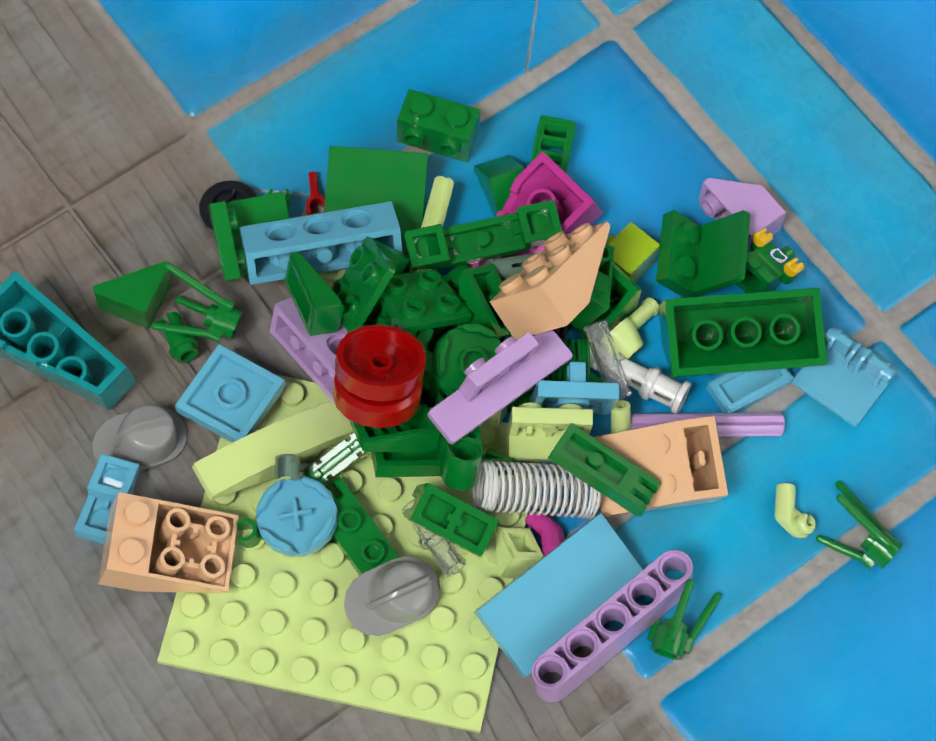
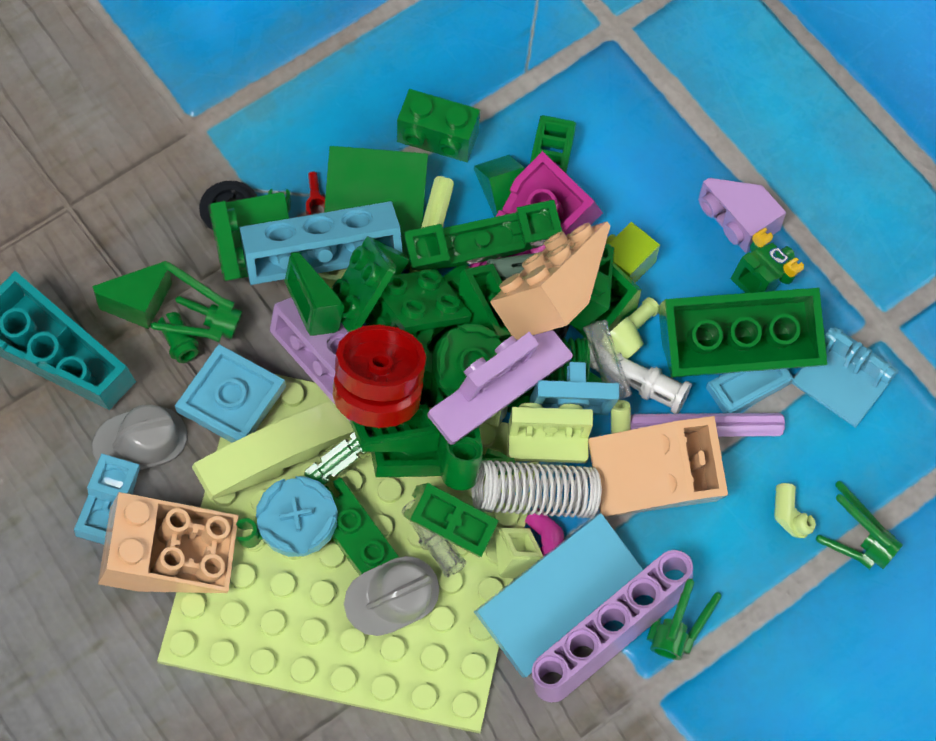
sand green hand [275,454,310,481] -> none
green hinge [548,423,660,516] -> none
green bracket [656,210,751,298] -> none

